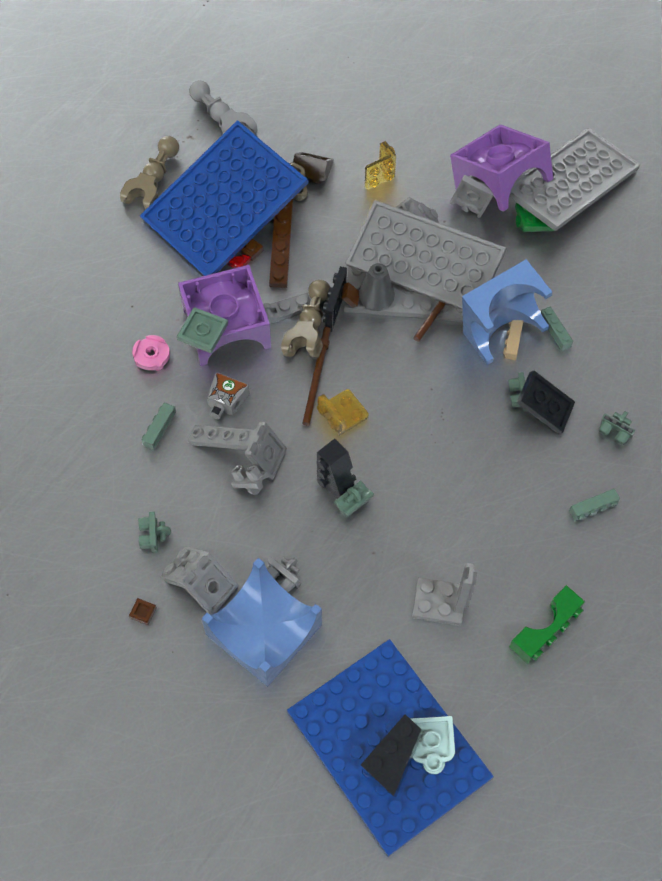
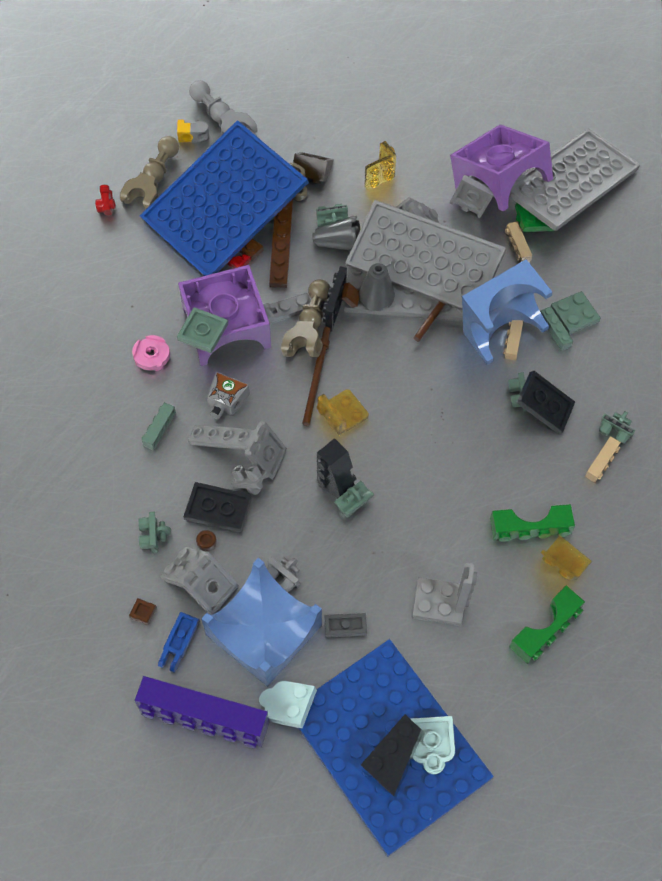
sand green piece [569,489,620,521] -> none
none -> red plate [95,185,116,216]
none -> dark purple brick [134,676,270,748]
none -> blue hinge [158,612,200,673]
none -> leg [177,119,209,143]
none -> black plate [183,482,252,533]
none -> reddish brown tile [196,530,217,551]
none -> light aqua plate [259,681,317,728]
none -> dark grey cone [312,216,361,251]
none -> sand green hips [316,204,348,227]
none -> dark grey plate [325,613,367,637]
none -> green arch [490,504,575,542]
none -> tan piece [505,221,532,262]
none -> clear yellow bracket [541,536,592,580]
none -> sand green plate [551,291,601,335]
none -> tan piece [585,436,621,483]

